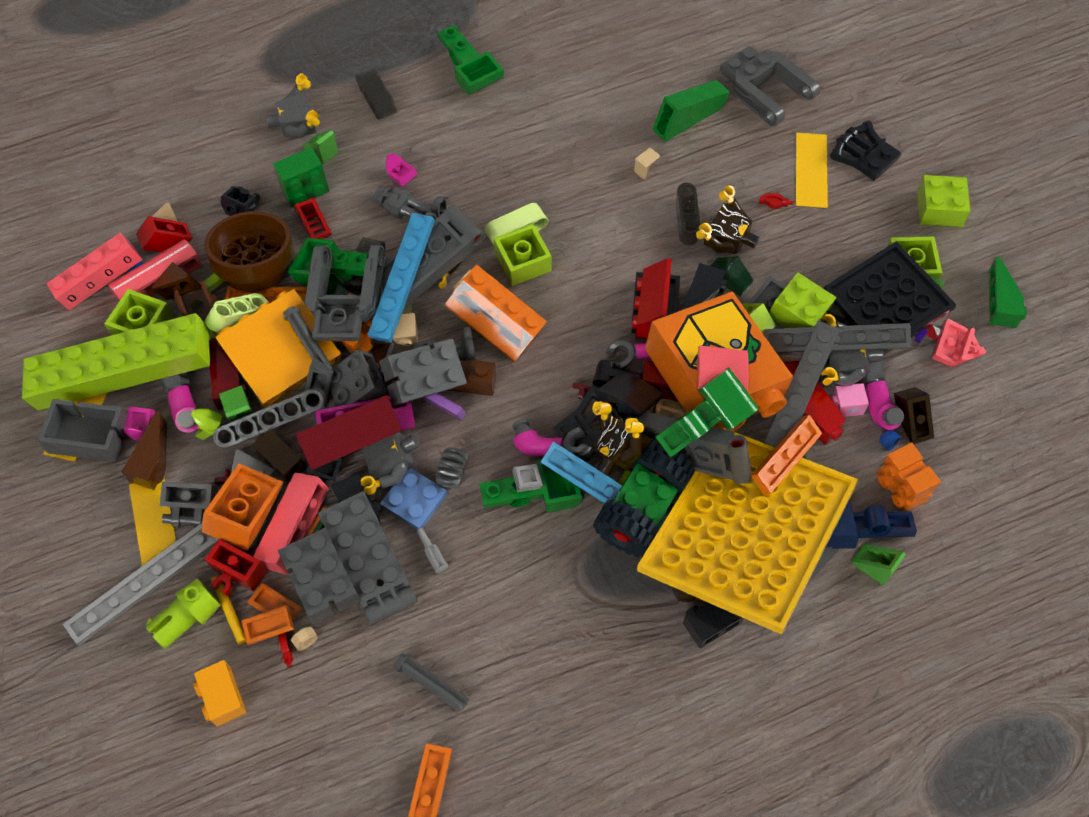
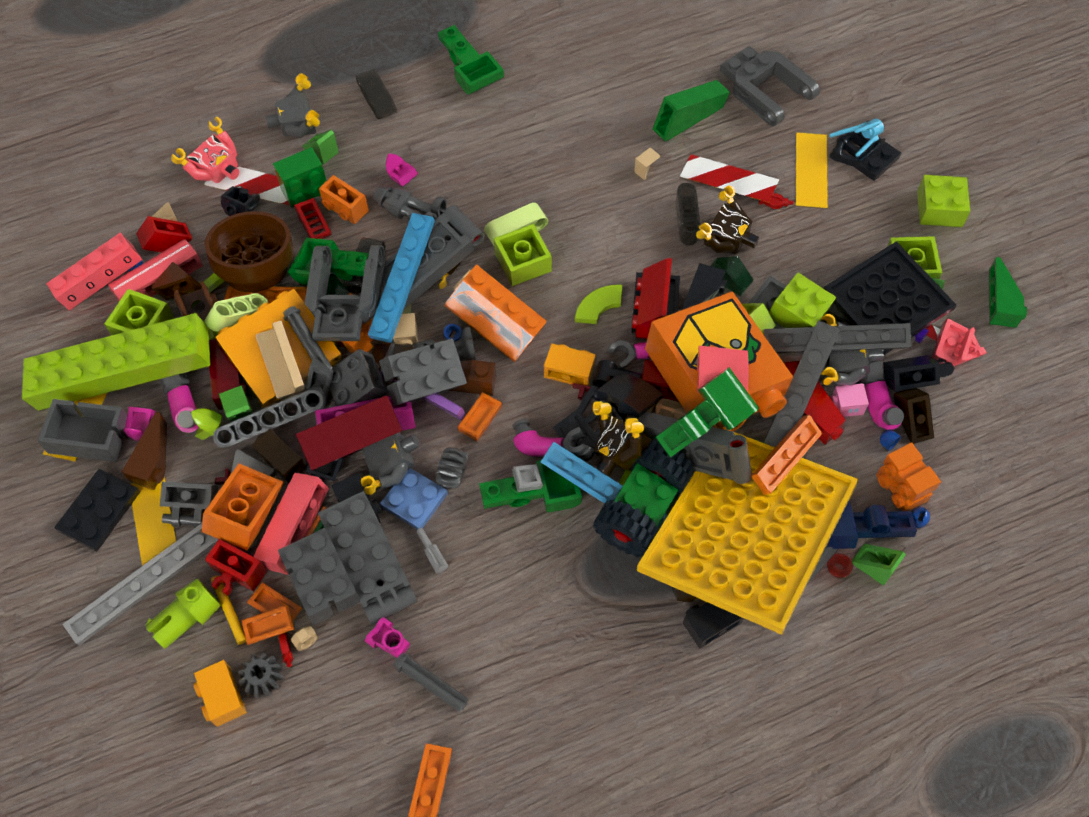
none -> black plate [54,469,140,552]
none -> coral torso [171,117,239,183]
none -> sticker [204,166,290,206]
none -> dark grey gear [238,652,284,698]
none -> tan panel [256,321,304,399]
none -> orange brick [319,175,369,225]
none -> dark pink plate [365,617,410,658]
none -> blue hinge [443,324,462,341]
none -> orange tile [457,392,502,442]
none -> light orange brick [544,343,596,386]
none -> lime tile [575,285,623,324]
none -> sticker [680,154,779,203]
none -> clear red plate [827,553,853,578]
none -> medium azure plant [829,118,884,157]
none -> black hinge [883,355,955,392]
none -> blue hinge [912,507,930,528]

